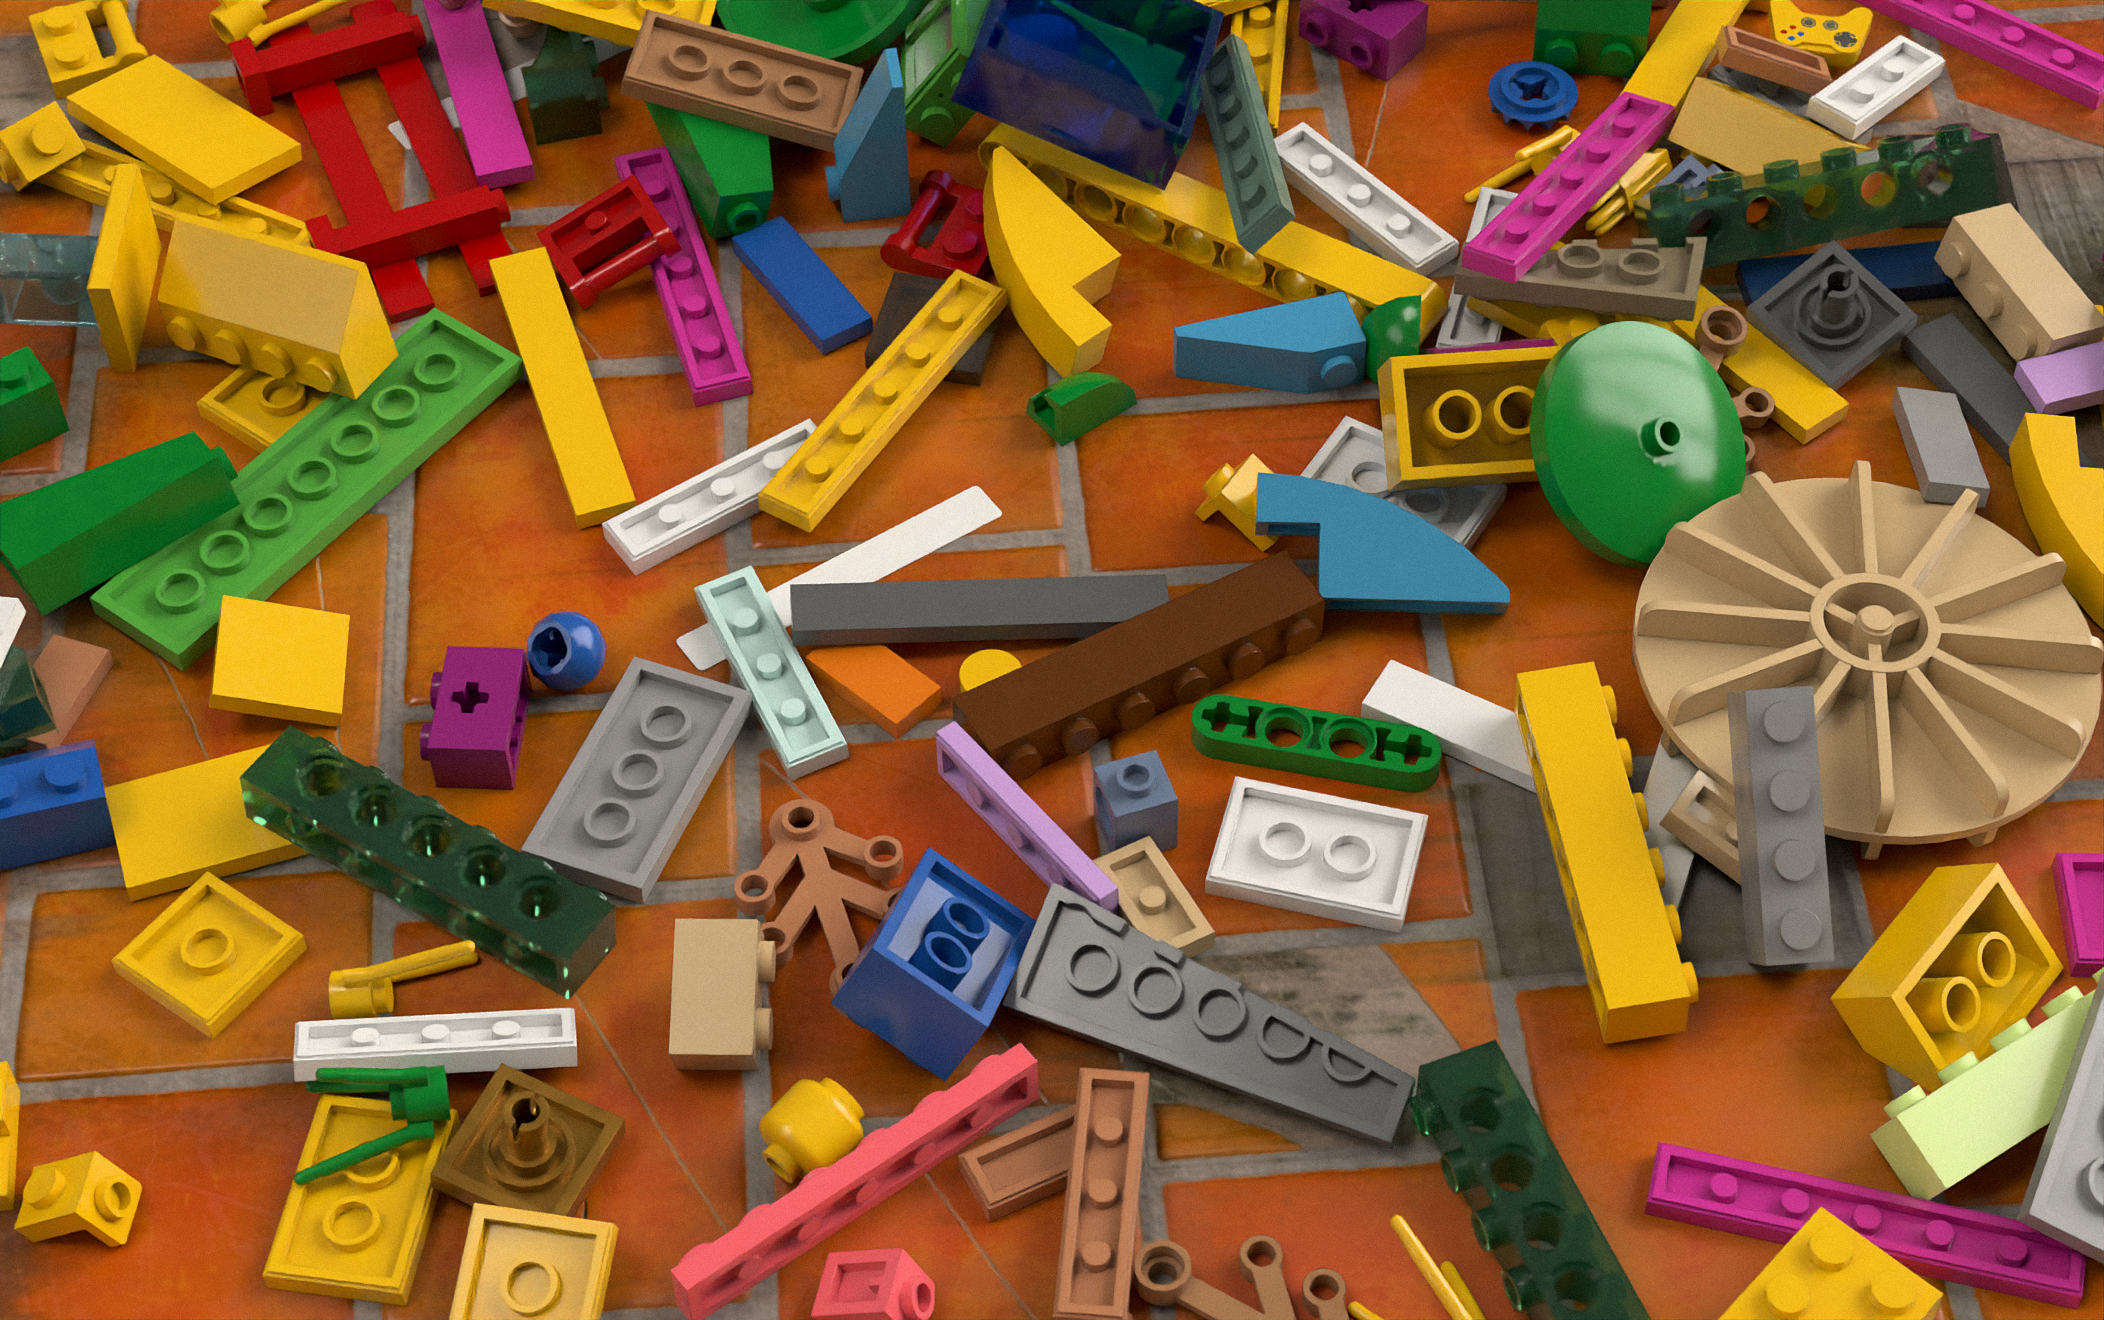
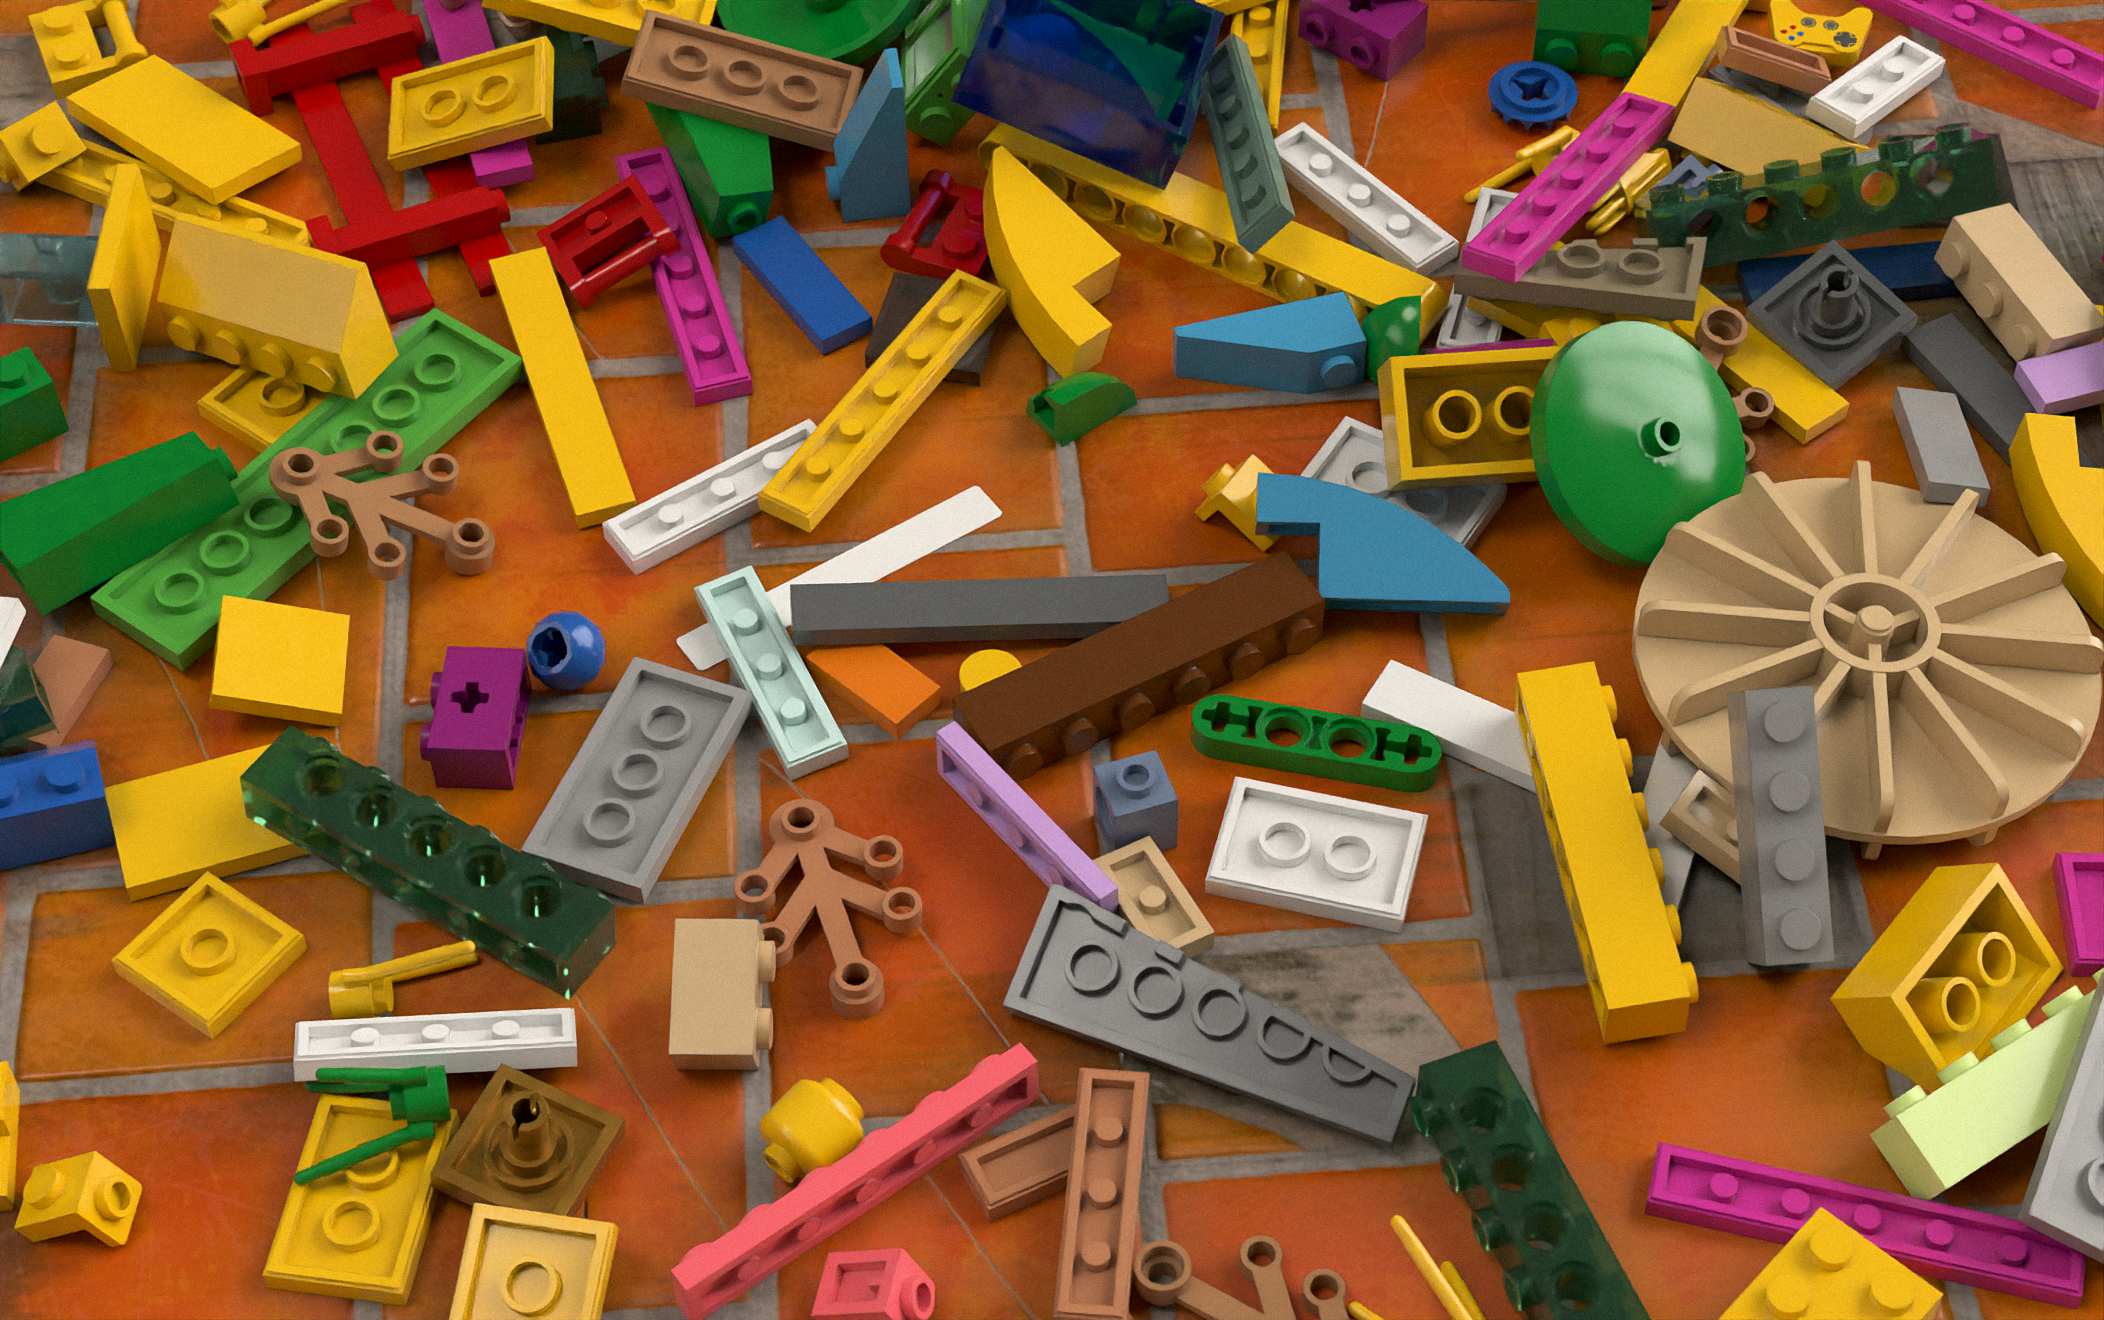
blue slope [831,847,1036,1081] -> none
none -> medium nougat plant [269,430,495,581]
none -> yellow tile [388,36,554,173]

